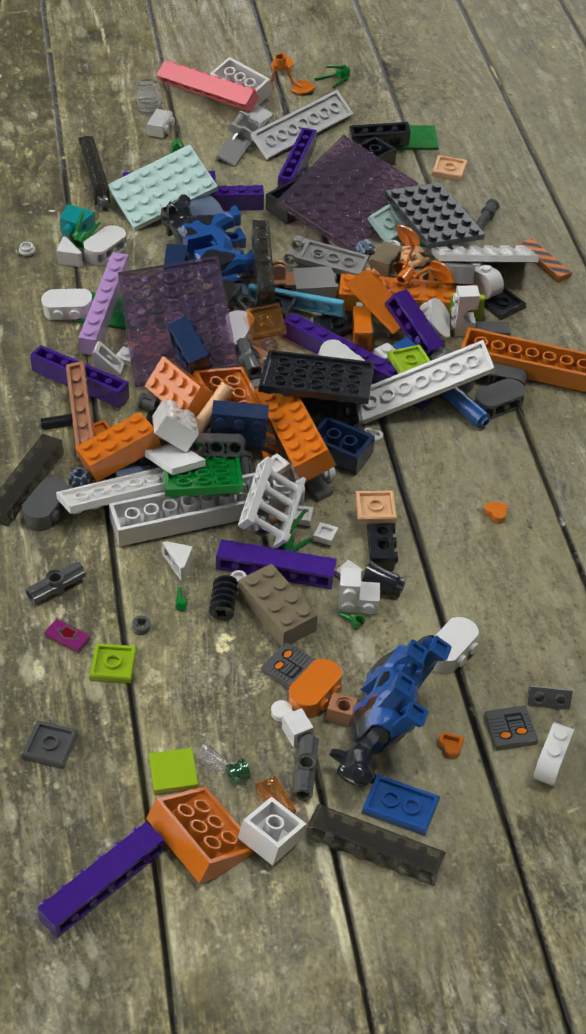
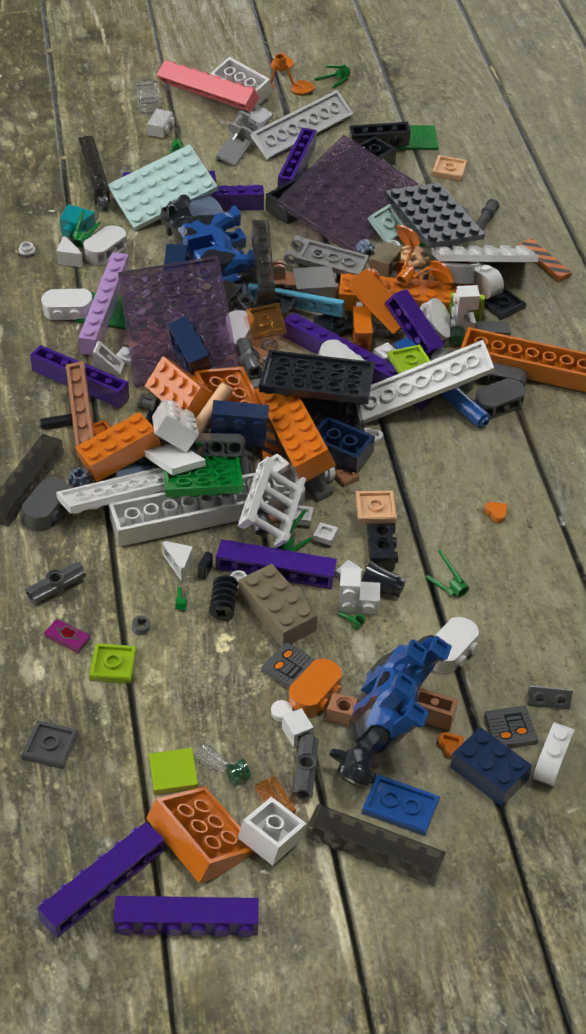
none -> dark purple brick [114,896,259,937]
none -> black tile [198,551,213,580]
none -> nougat tile [335,470,359,487]
none -> nougat brick [417,688,458,731]
none -> green plant [426,549,470,597]
none -> clear green wheel [449,325,466,347]
none -> dark blue brick [450,727,532,807]

